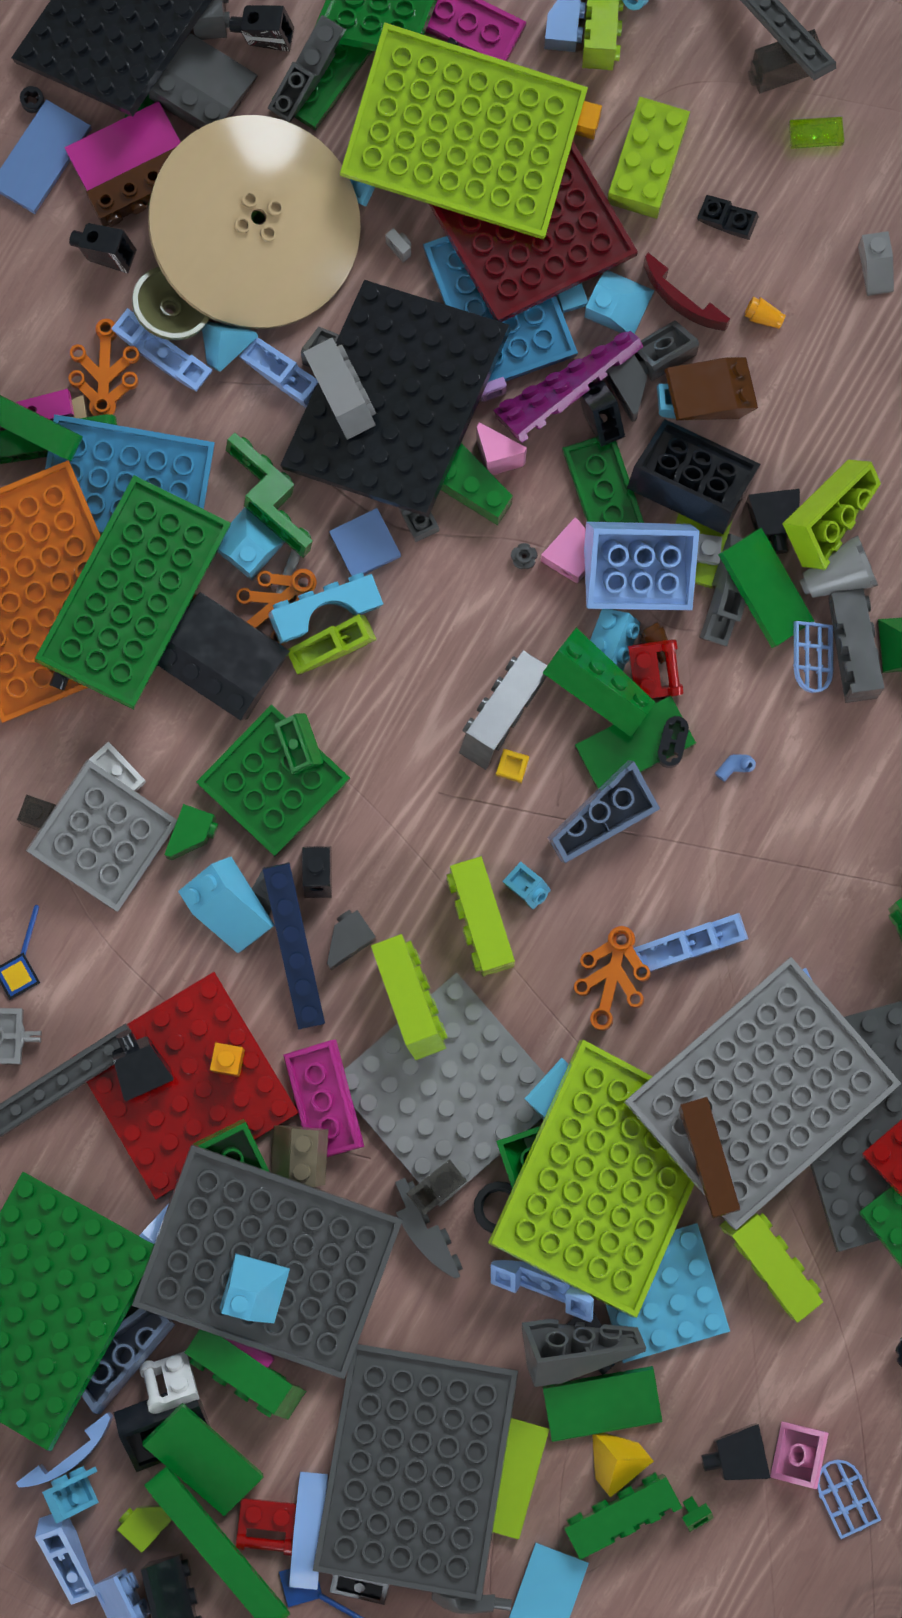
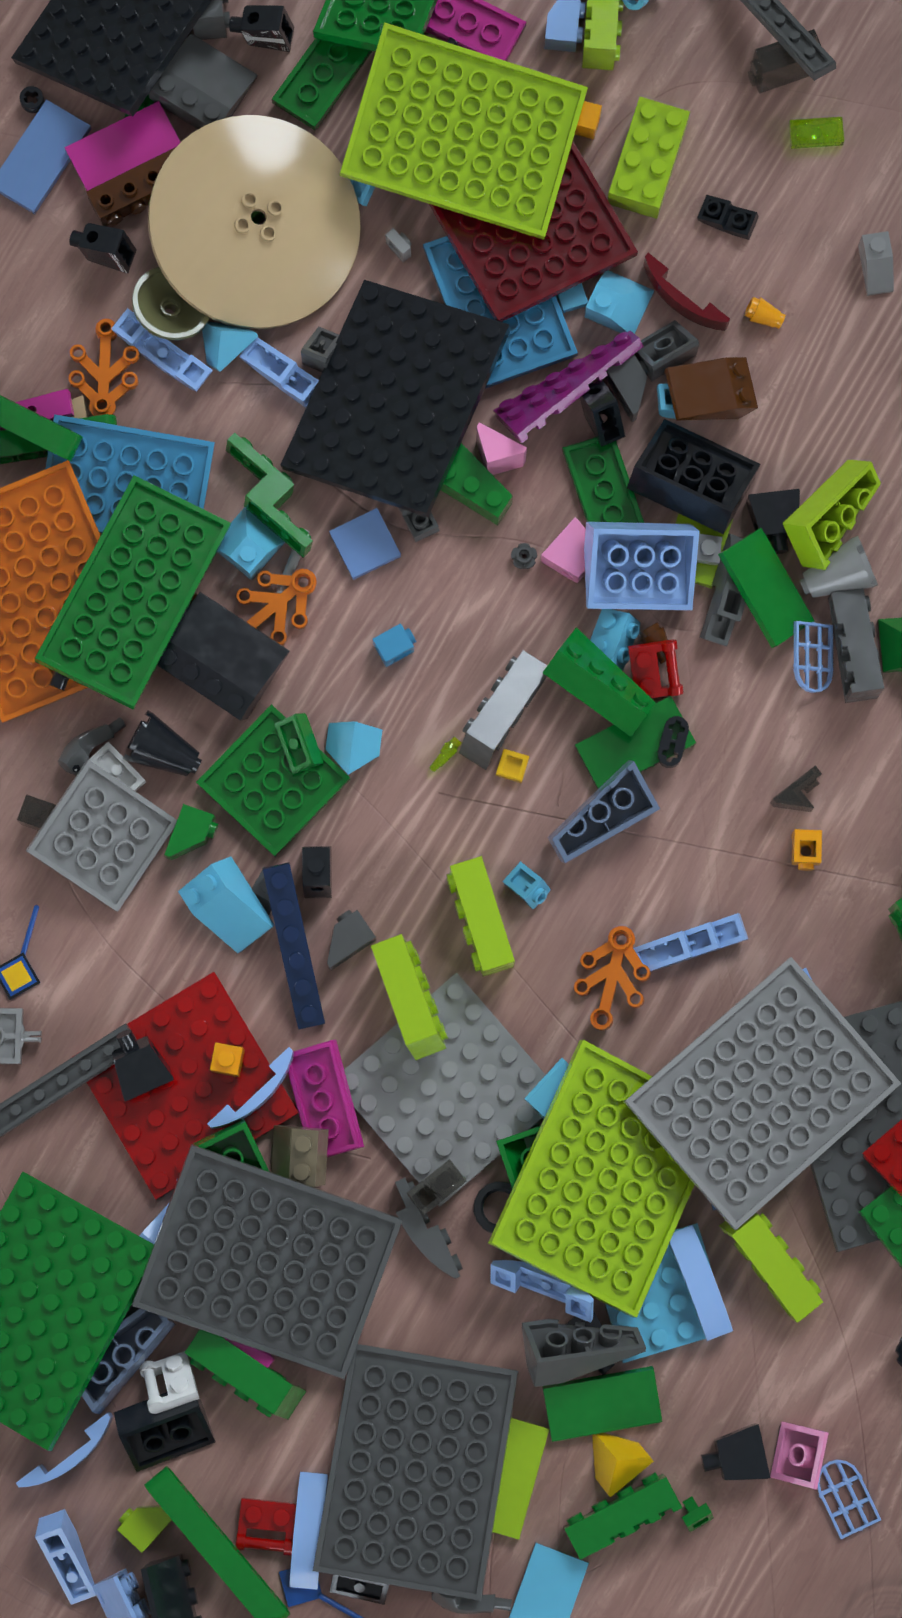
medium azure bracket [42,1466,99,1524] -> none
green tile [143,1403,264,1516] -> none
medium azure slope [219,1253,290,1323] -> none
dark grey slope [267,15,346,122] -> none
medium azure arch [268,572,383,644] -> none
lime slope [288,614,377,675] -> none
light grey brick [303,338,376,440] -> none
lavender tile [481,377,507,402] -> none
reddish brown slope [679,1097,740,1219] -> none
medium blue arm [715,754,756,782] -> none
none -> dark grey animal [58,717,126,776]
none -> black cone [123,710,202,776]
none -> light blue slope [207,1047,294,1129]
none -> medium azure slope [325,721,383,775]
none -> dark azure brick [372,623,416,667]
none -> clear neon green piece [429,736,462,772]
none -> light blue slope [669,1225,733,1341]
none -> clear smoke slope [770,765,822,812]
none -> light orange brick [792,829,822,871]

